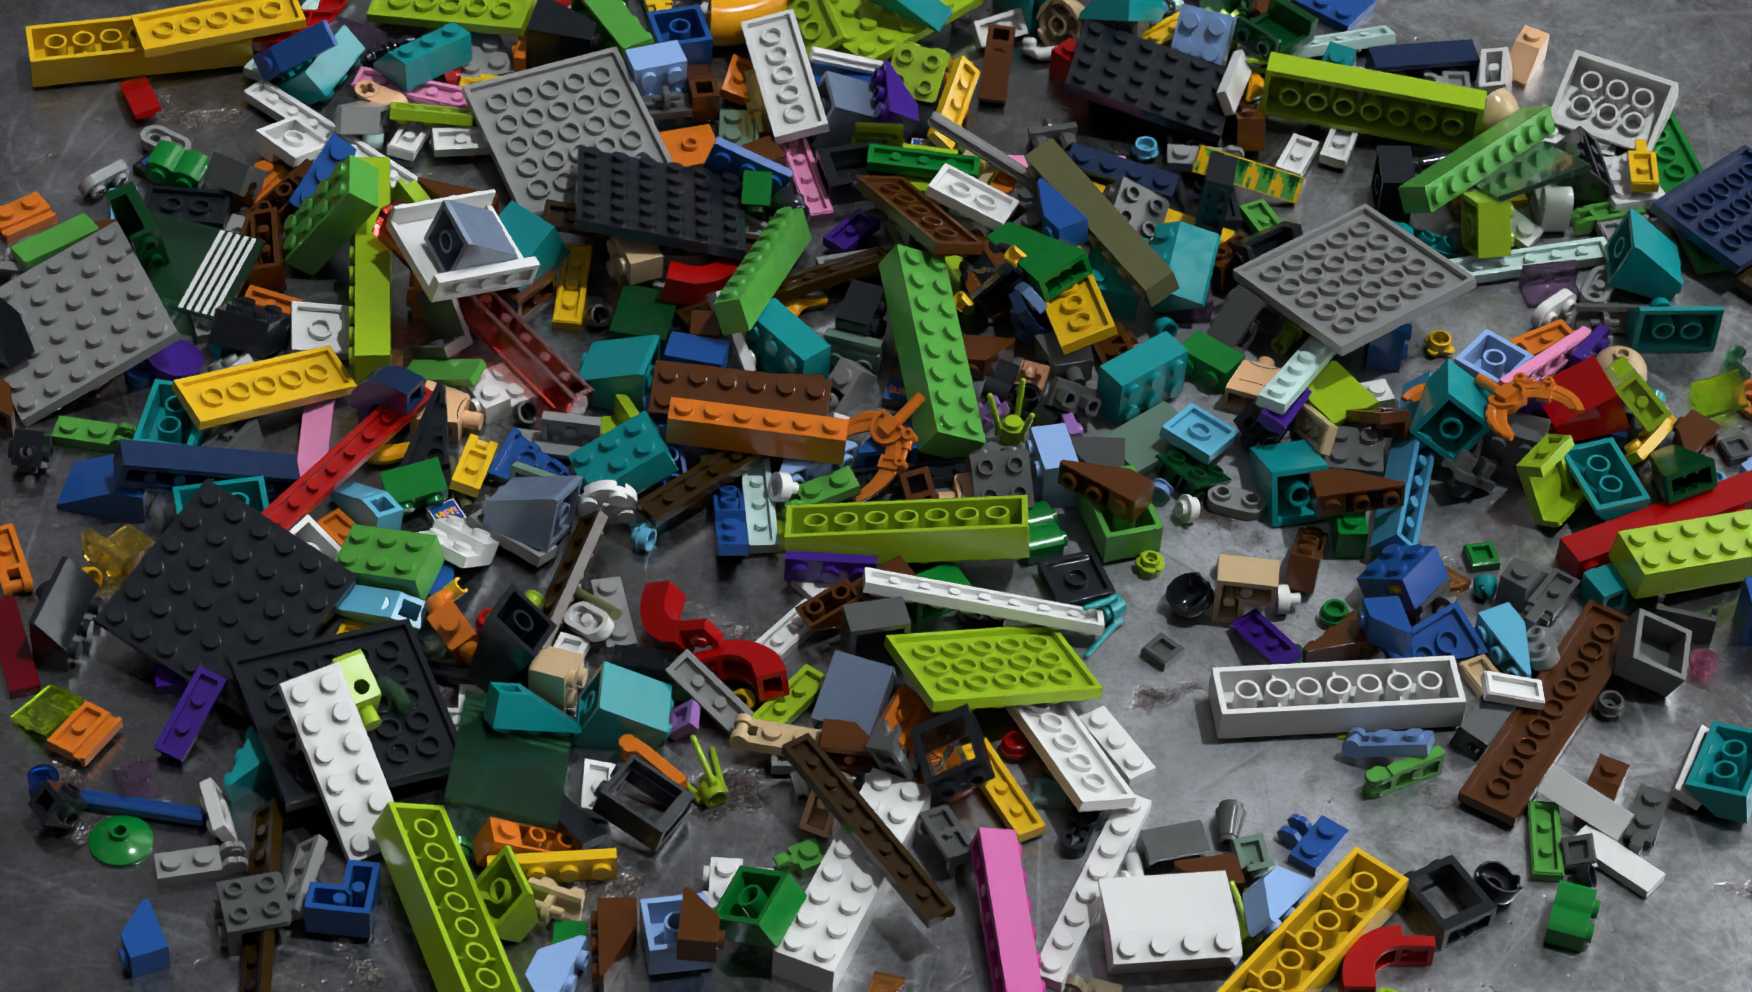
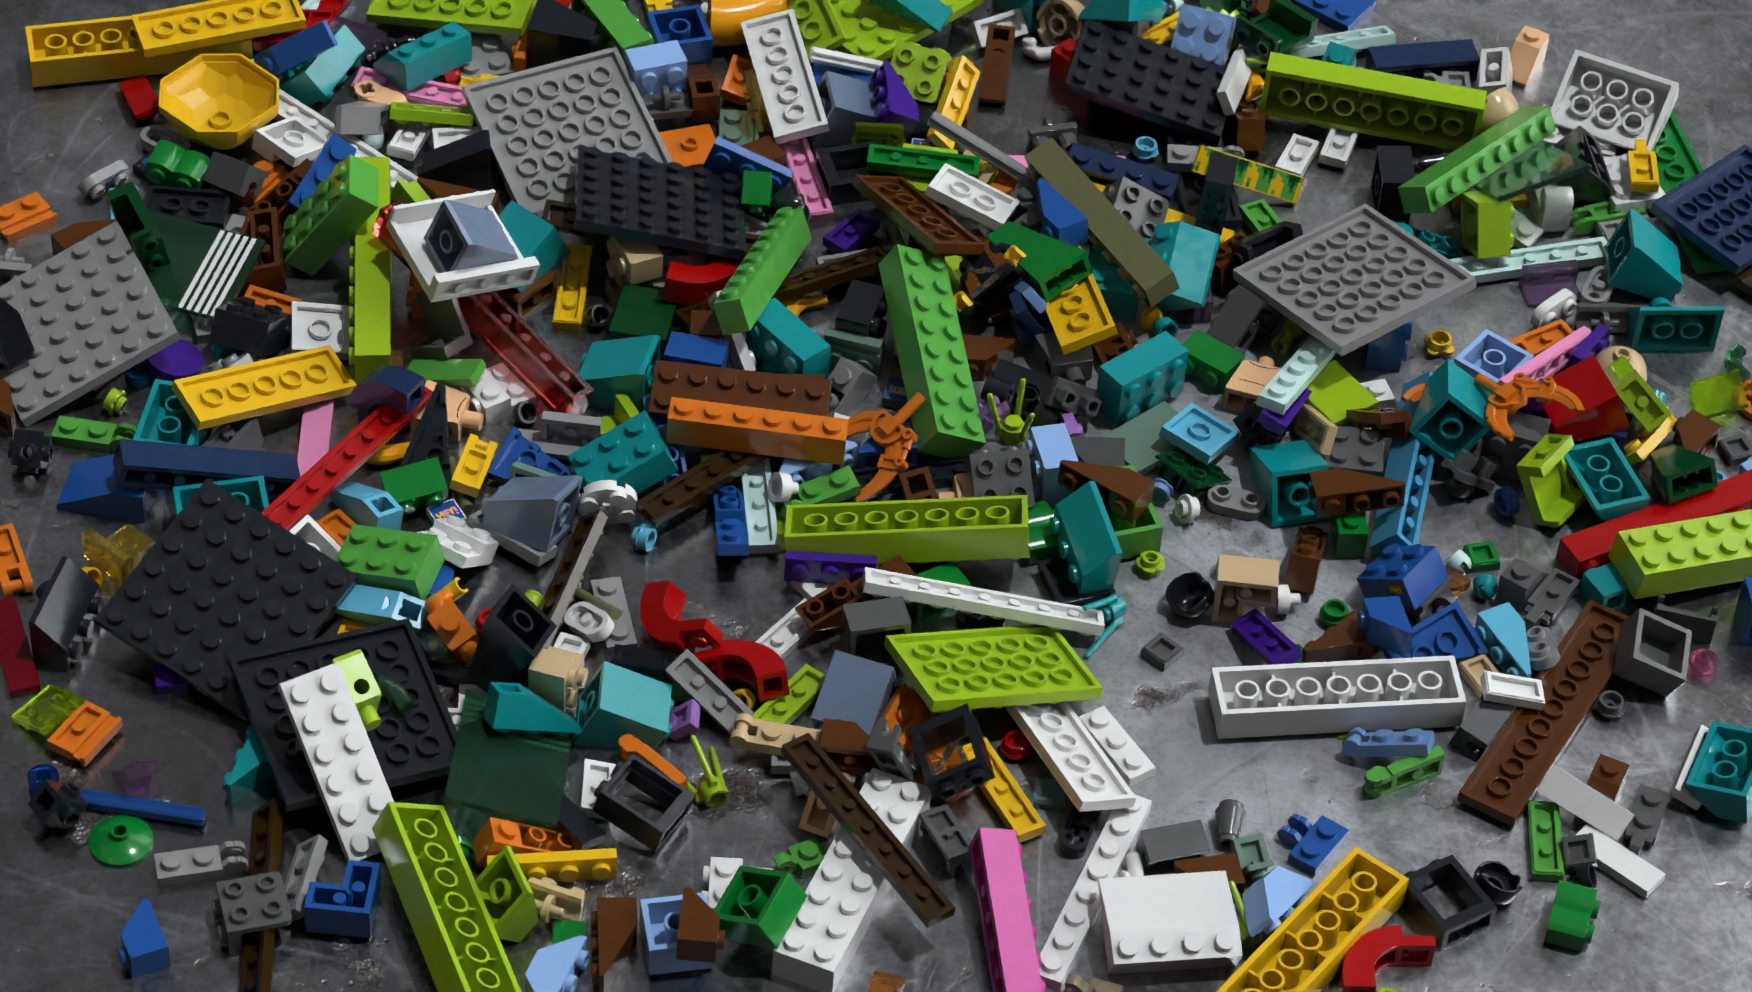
bright green tile [10,213,100,270] -> none
dark purple plate [154,666,228,764] -> none
white plate [199,777,238,843] -> none
nougat tile [1014,359,1050,396] -> none
none -> lime plate [102,388,128,416]
none -> yellow rock [159,53,279,149]
none -> black slope [417,130,491,191]
none -> teal slope [1050,480,1123,594]
none -> yellow hinge [1140,305,1163,330]
none -> light aqua hinge [1445,549,1472,576]
none -> blue tile [1494,486,1520,517]

